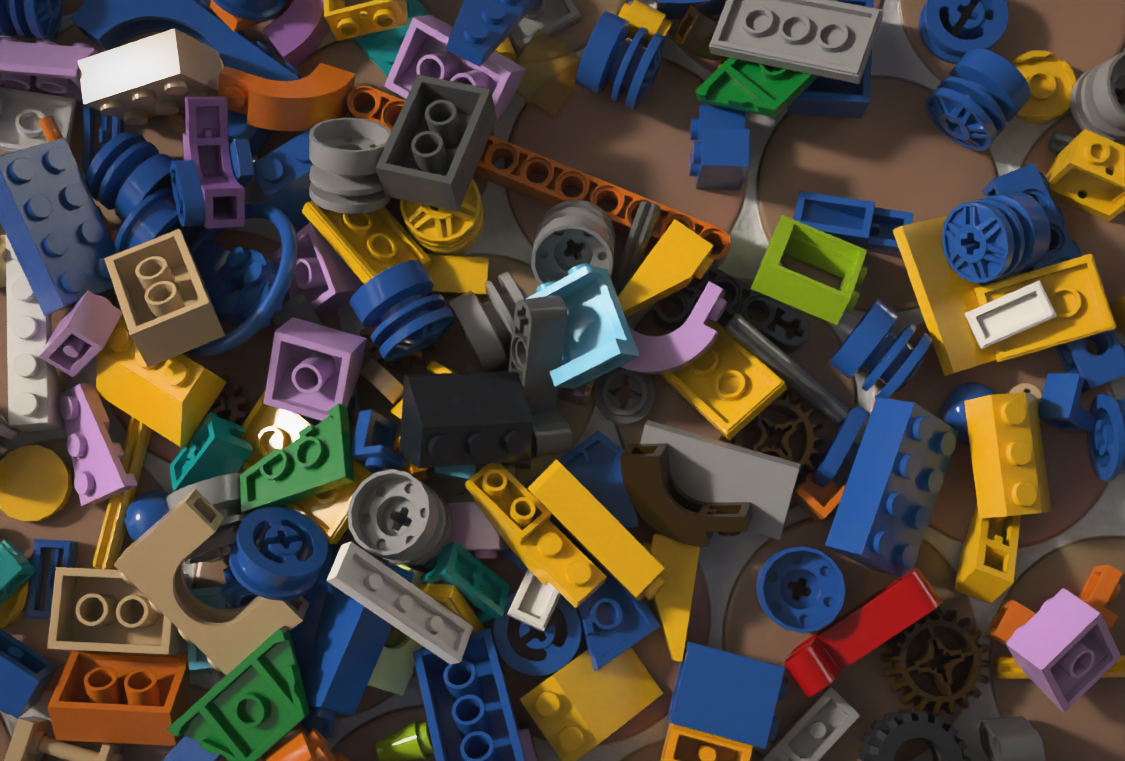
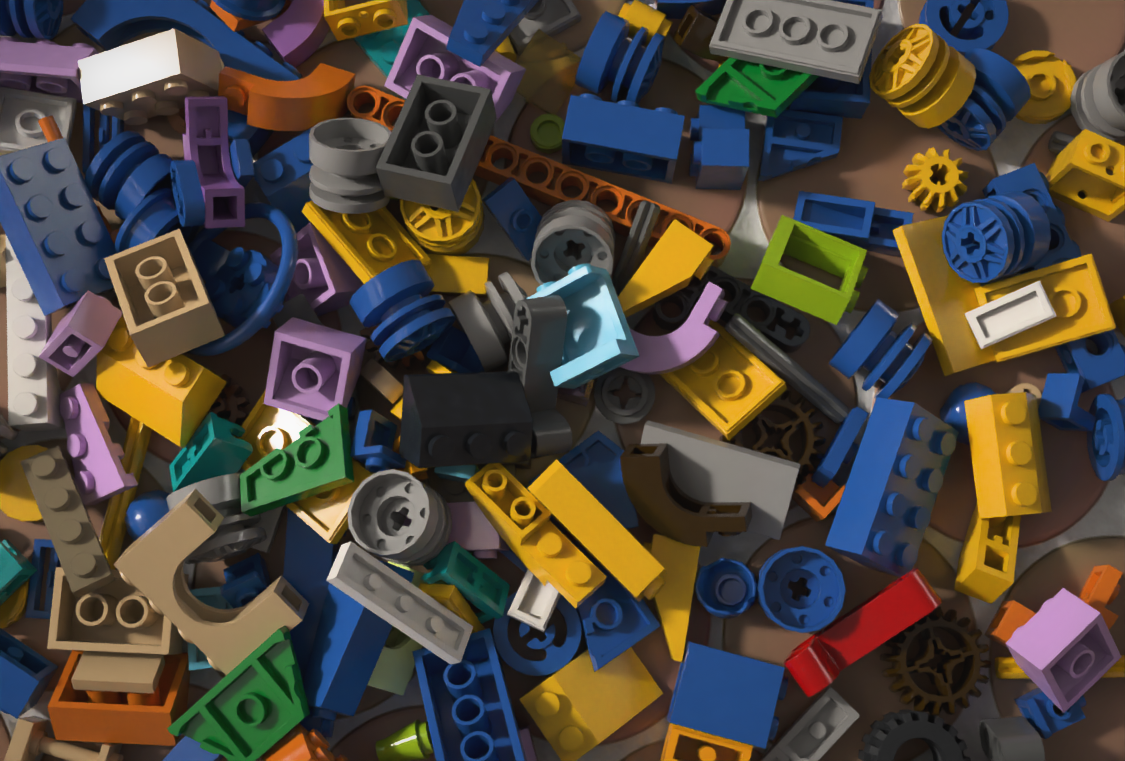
blue wheel [229,507,328,601] -> none
none -> dark tan plate [21,445,115,598]
none -> tan tile [71,651,165,694]
none -> blue panel [426,326,485,373]
none -> blue plate [482,177,542,261]
none -> lime tile [530,114,565,153]
none -> blue brick [562,93,685,184]
none -> blue hair [694,558,758,619]
none -> blue wing [758,109,843,181]
none -> yellow wheel [869,24,976,129]
none -> yellow gear [902,147,969,213]
none -> blue brick [1014,687,1086,739]

